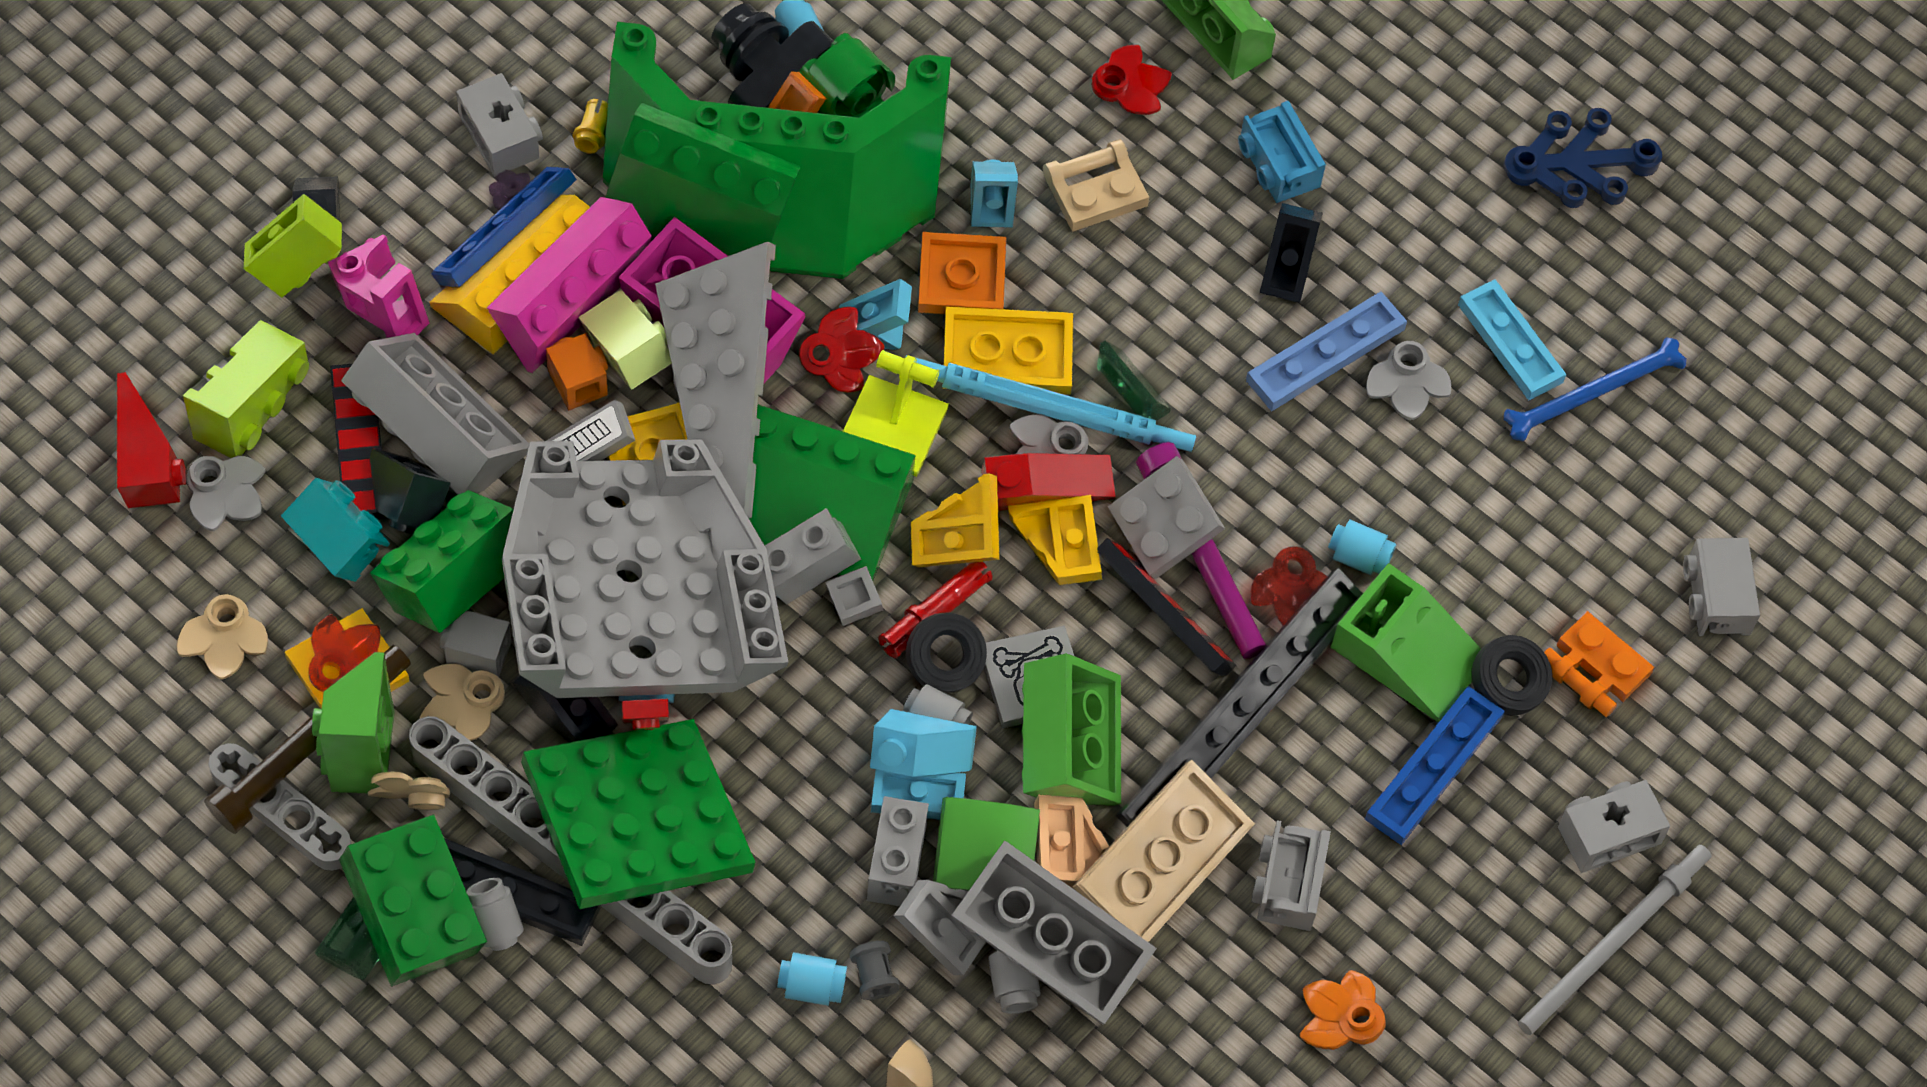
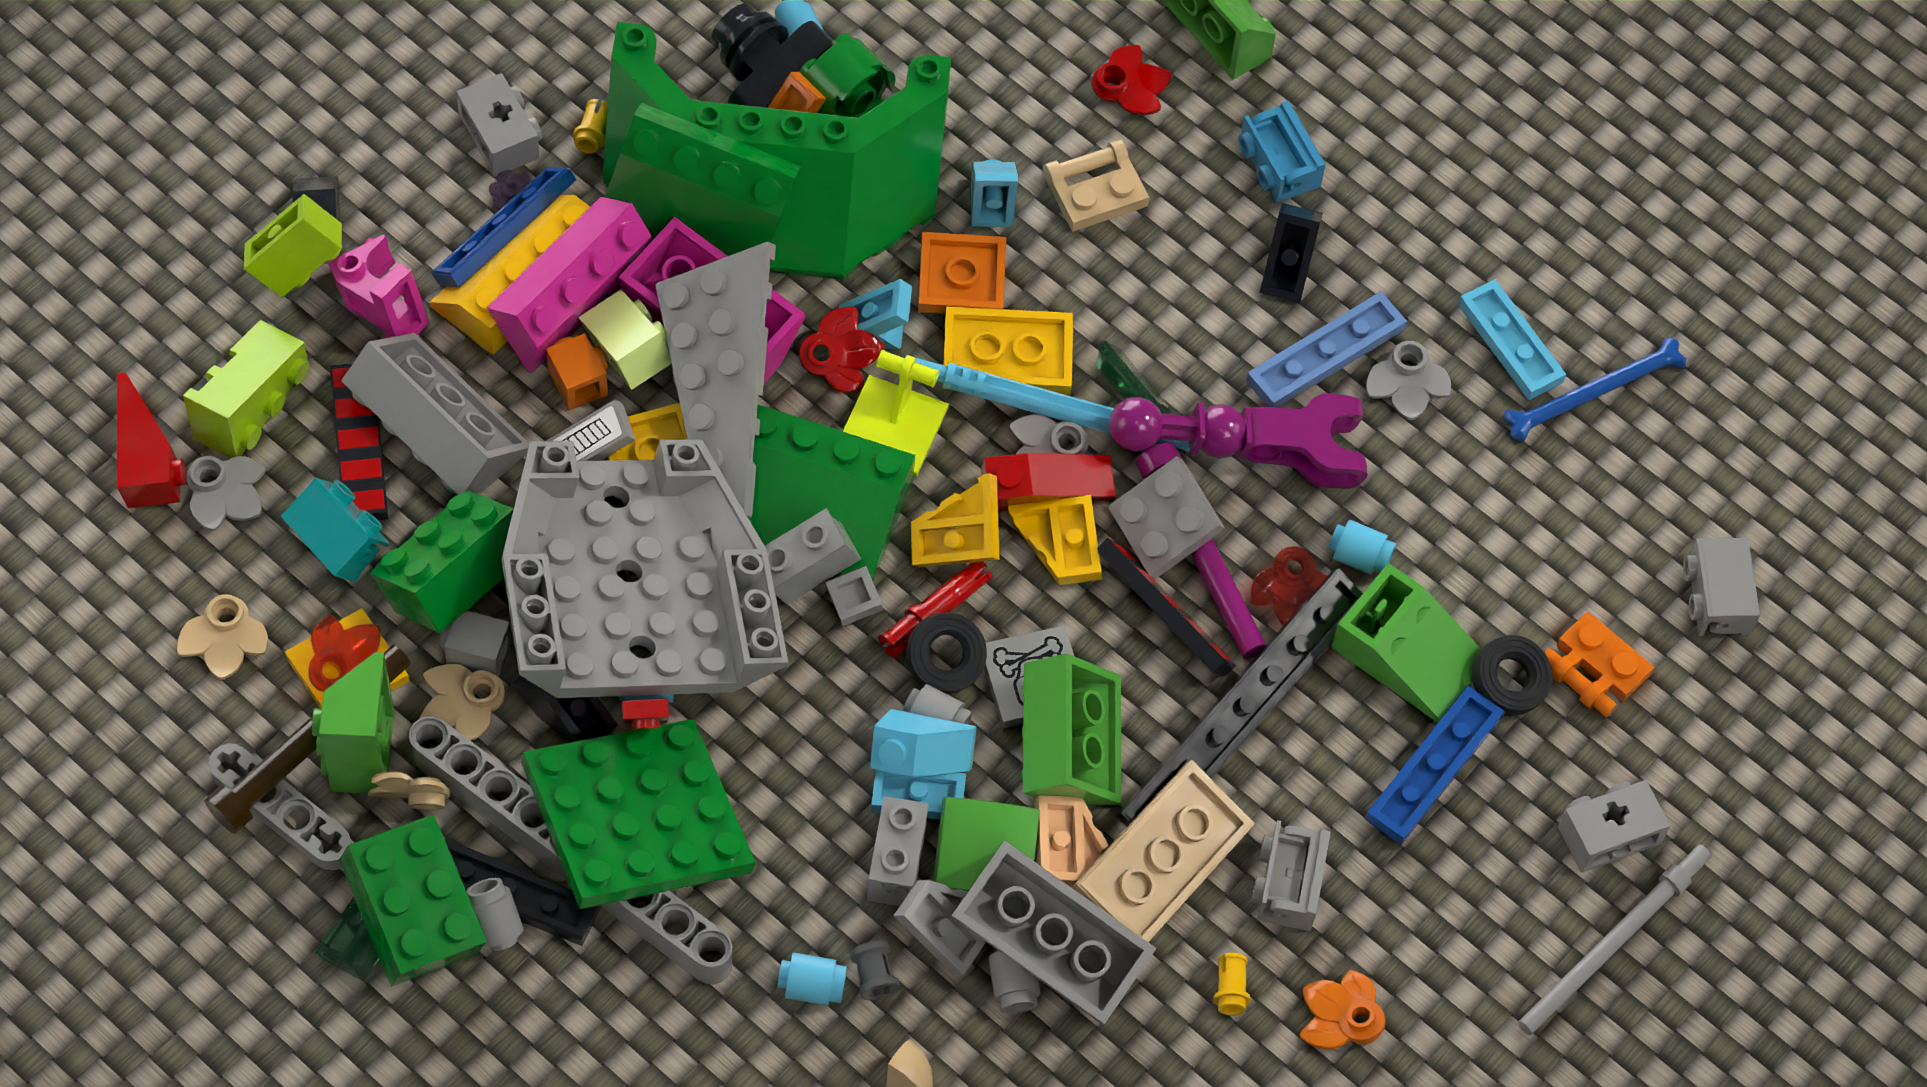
black slope [370,448,451,534] -> none
dark blue plant [1504,108,1662,208] -> none
none -> magenta piece [1109,393,1368,489]
none -> yellow pin [1214,953,1251,1015]

